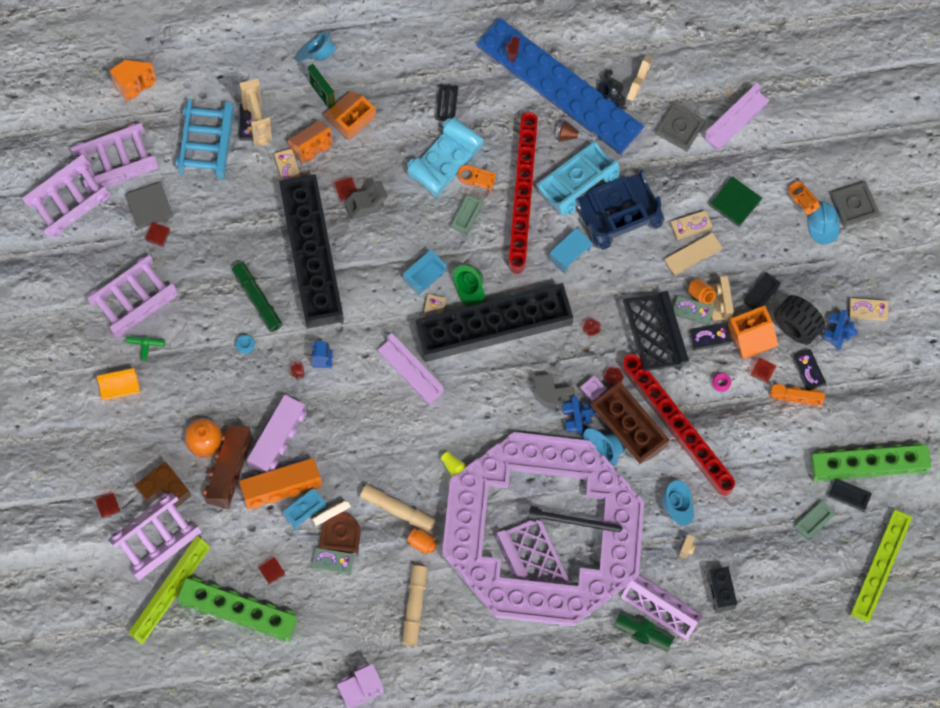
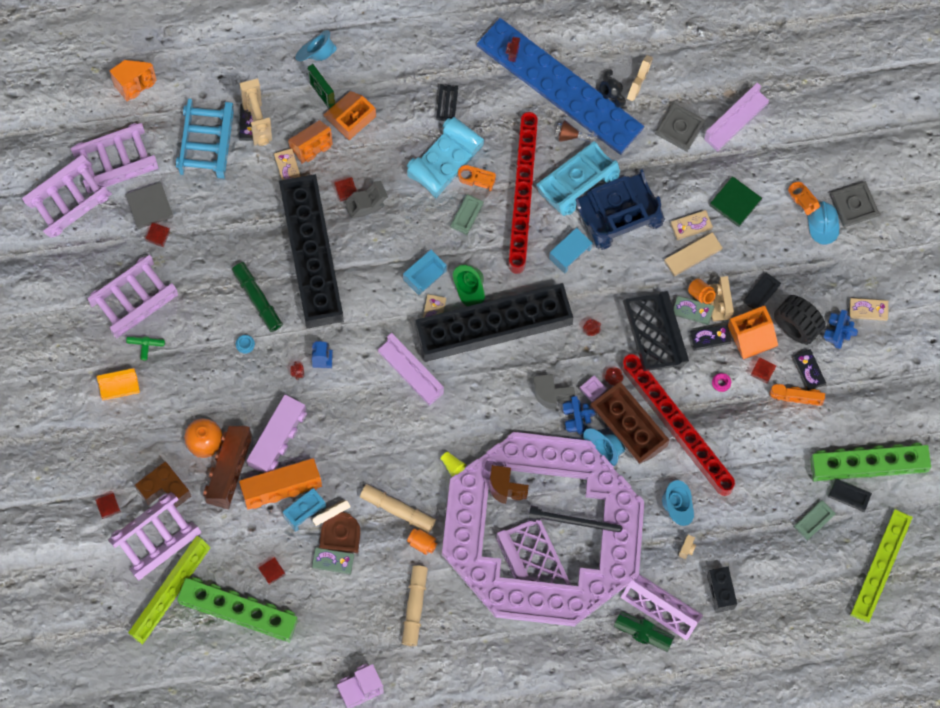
none -> reddish brown brick [489,465,529,504]

